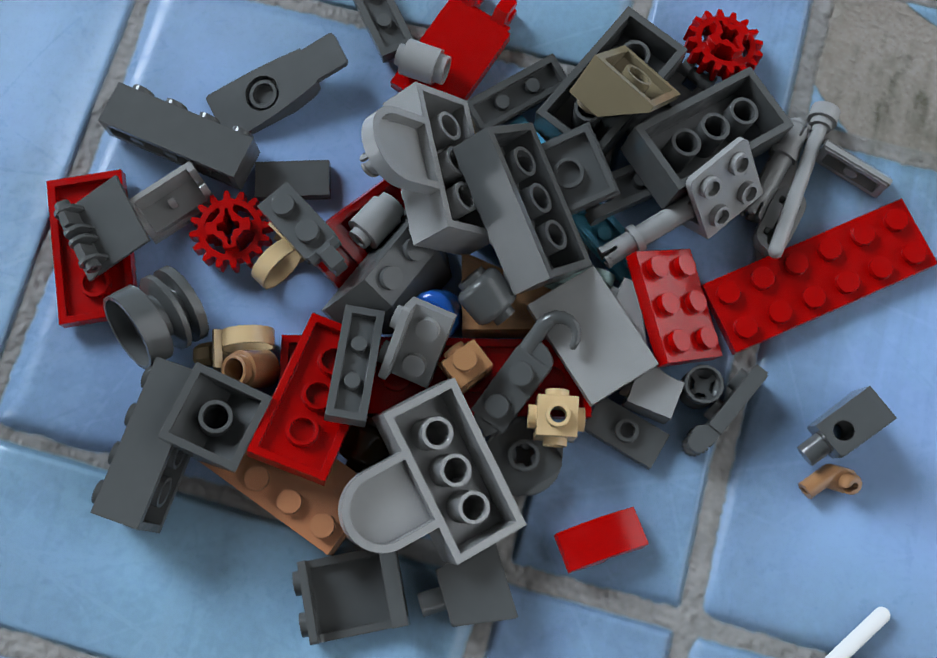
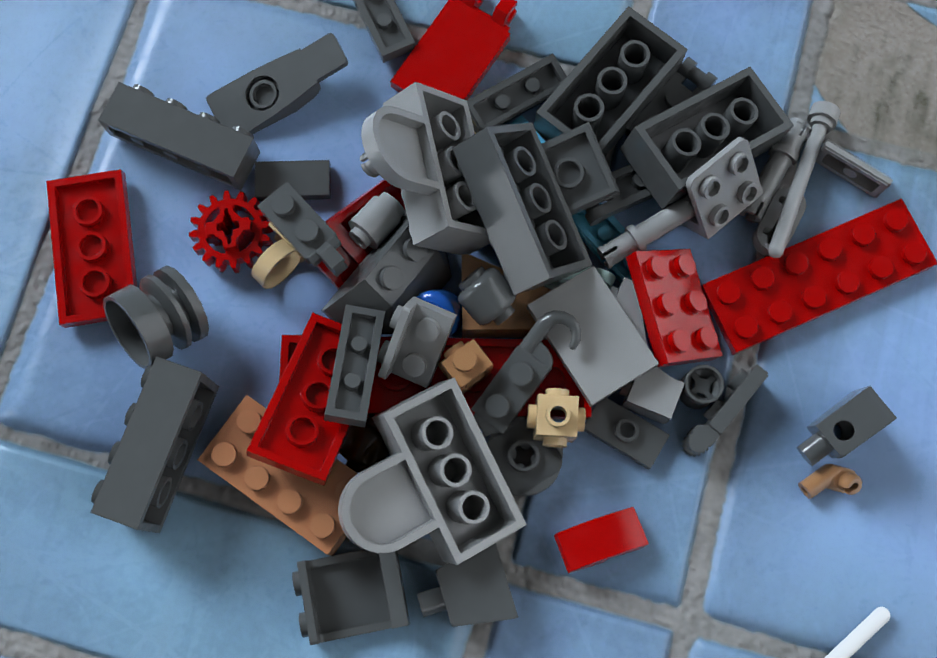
dark grey hinge [54,175,151,281] -> none
light grey hinge [130,161,213,244] -> none
dark grey slope [157,362,272,473] -> none
tan piece [193,325,275,373] -> none
medium nougat brick [221,349,280,389] -> none
light grey brick [394,38,452,86] -> none
dark tan slope [569,45,681,117] -> none
red gear [683,9,763,81] -> none

